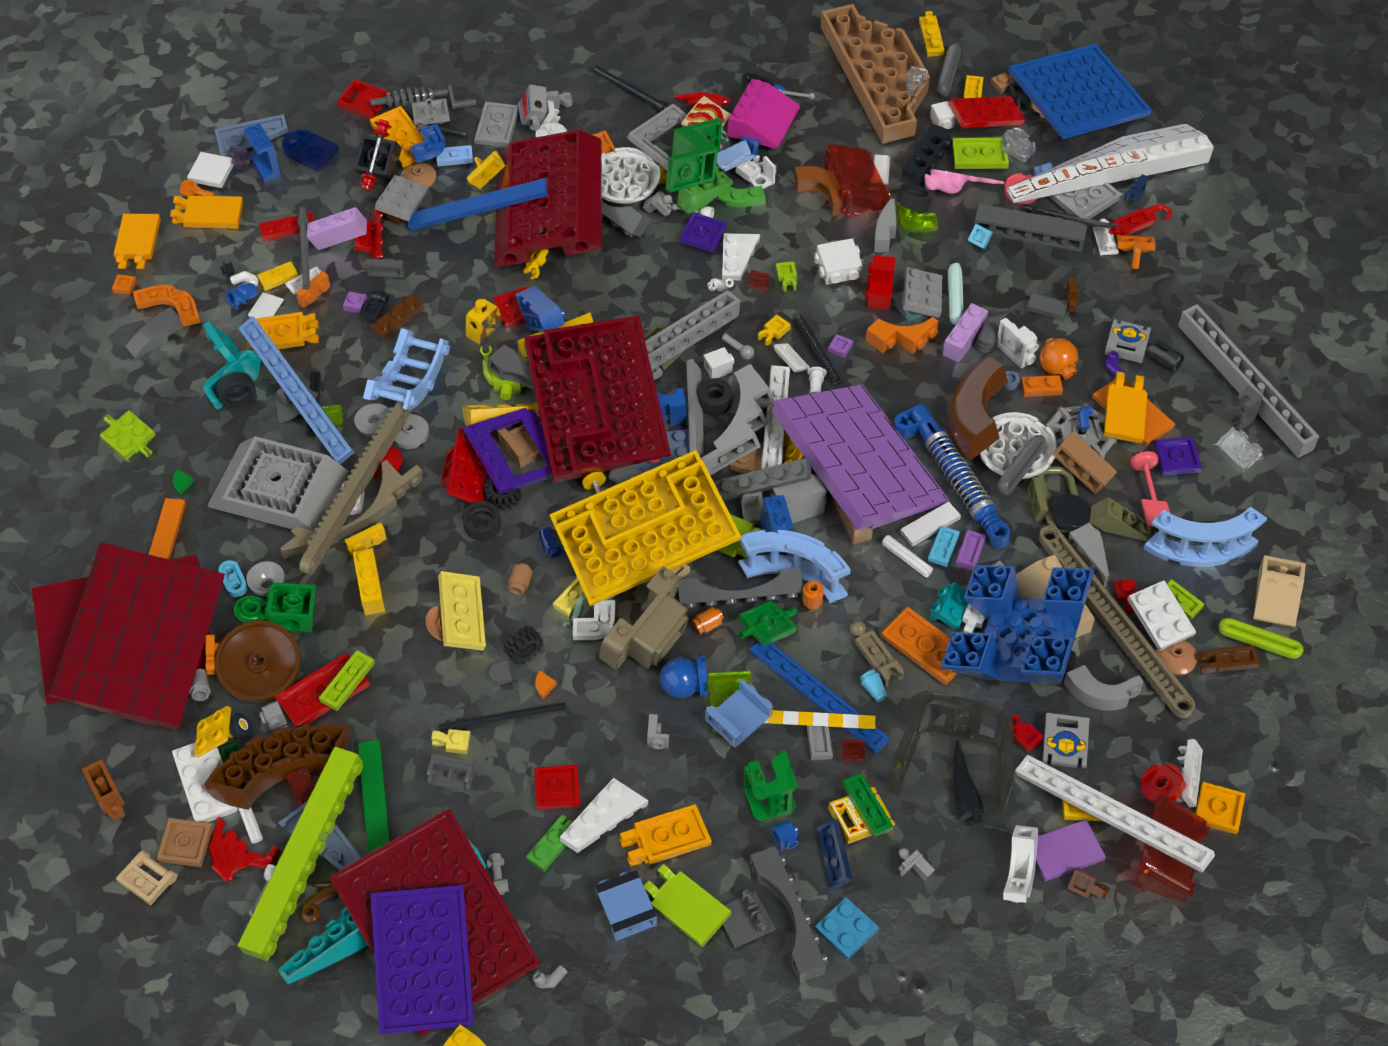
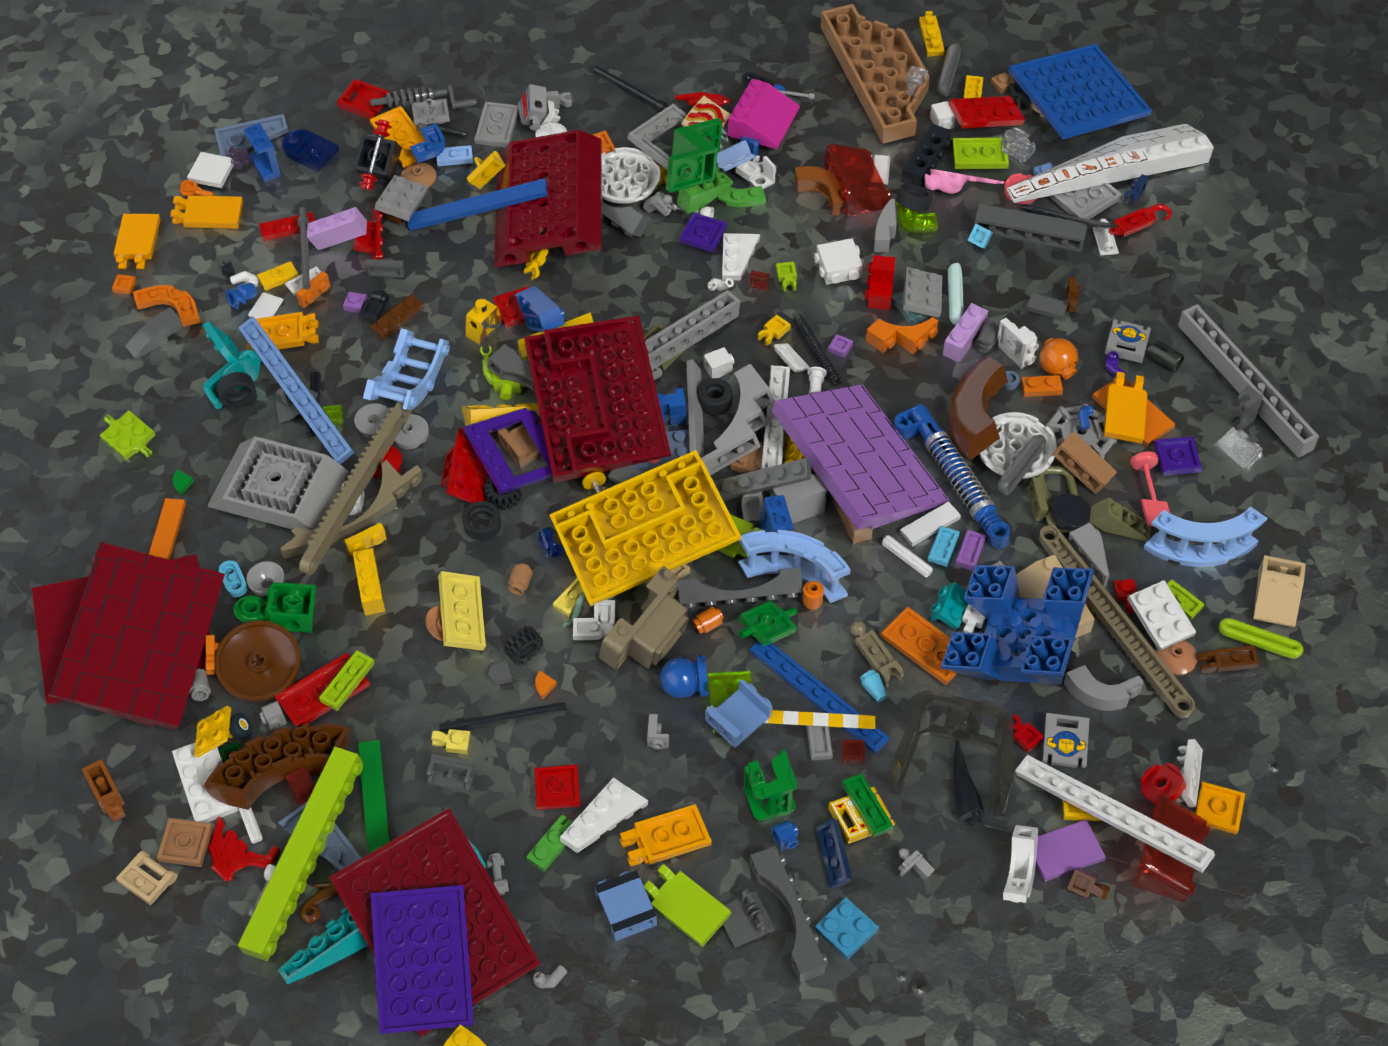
light grey bar [722,333,754,359] -> none
orange plate [1116,235,1155,269] -> none

